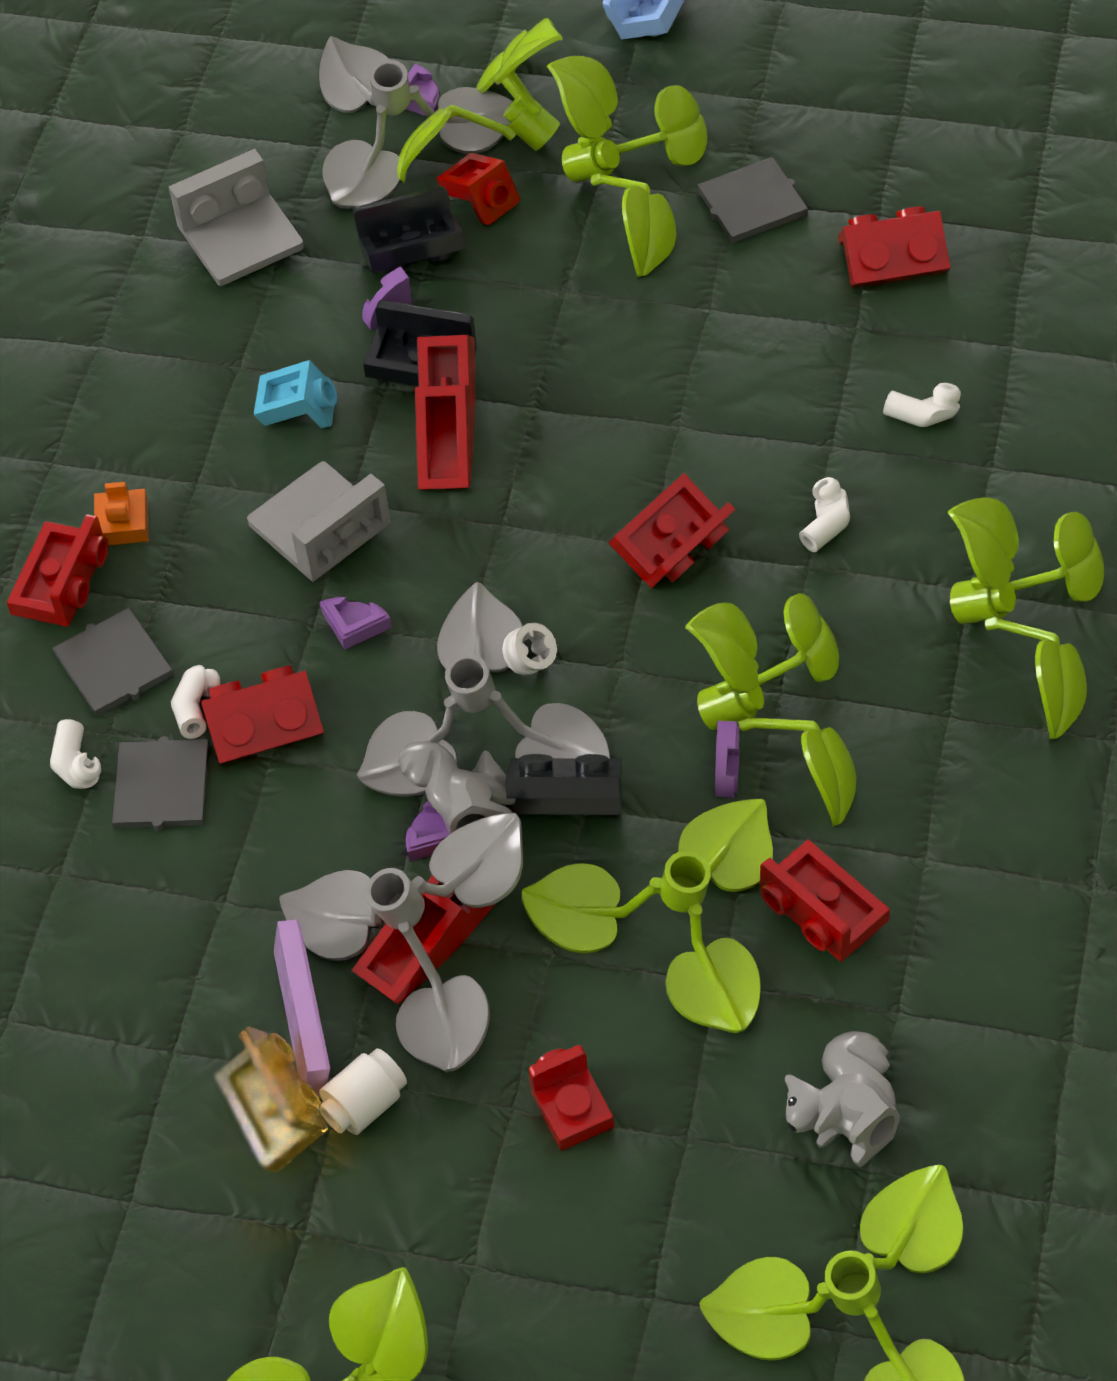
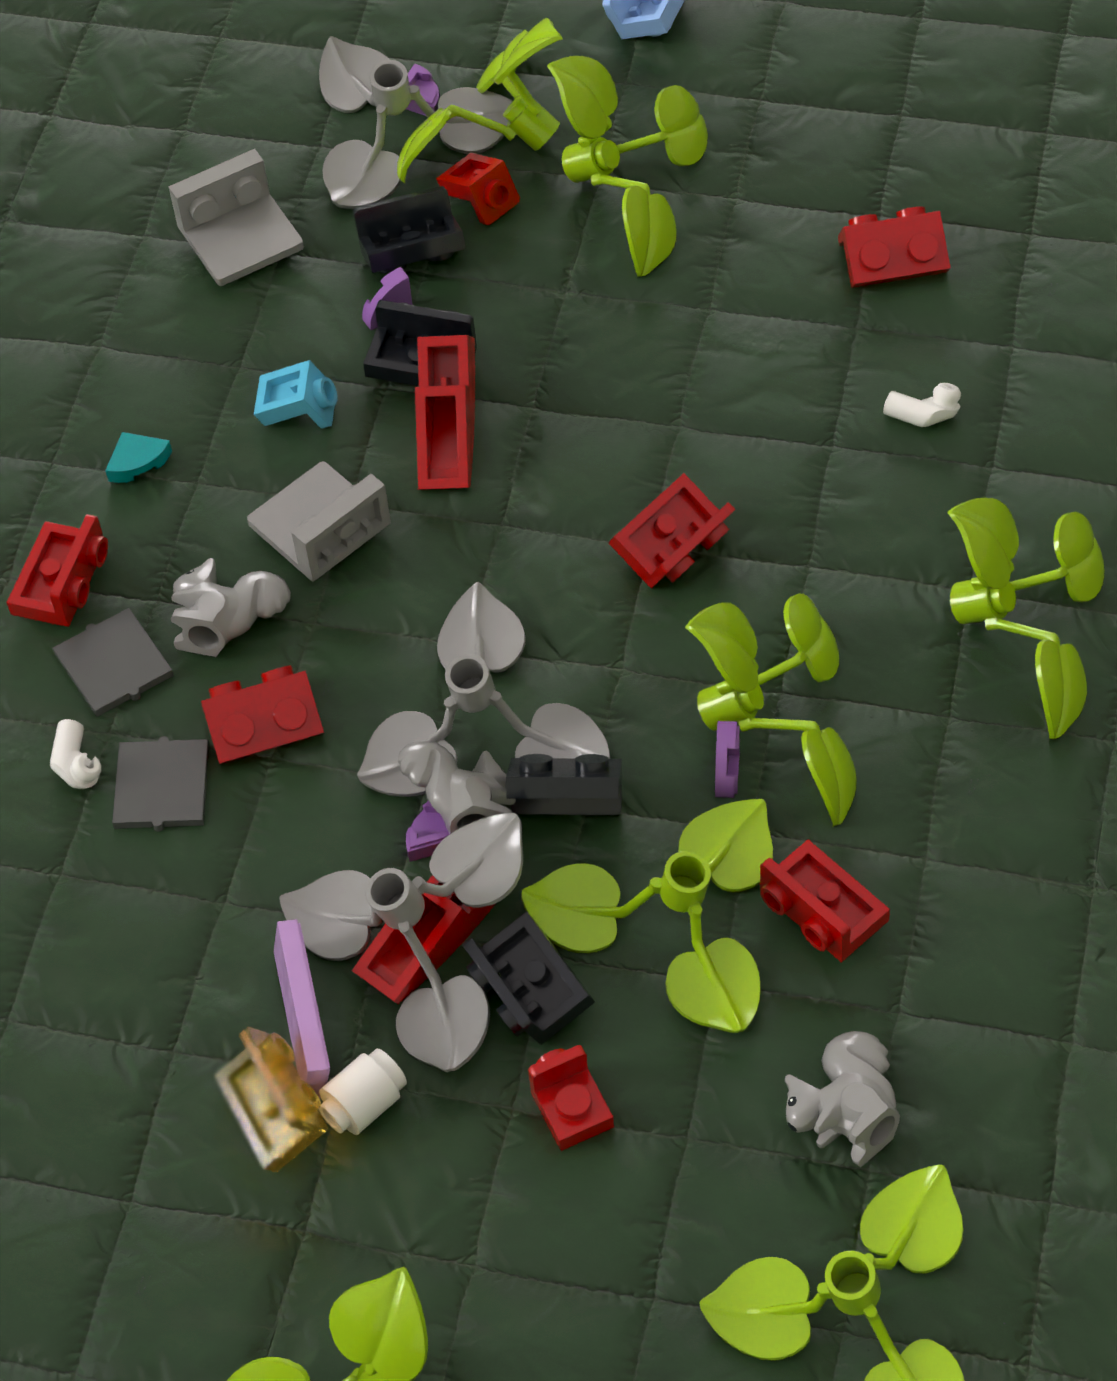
orange tile [94,482,149,545] -> none
white arm [171,665,220,739] -> none
medium lavender tile [320,597,392,650] -> none
white bush [502,623,557,675] -> none
dark grey piece [697,157,808,243] -> none
white arm [799,477,850,552] -> none
none -> teal tile [105,432,172,483]
none -> light grey animal [171,558,291,657]
none -> black bracket [463,911,595,1045]

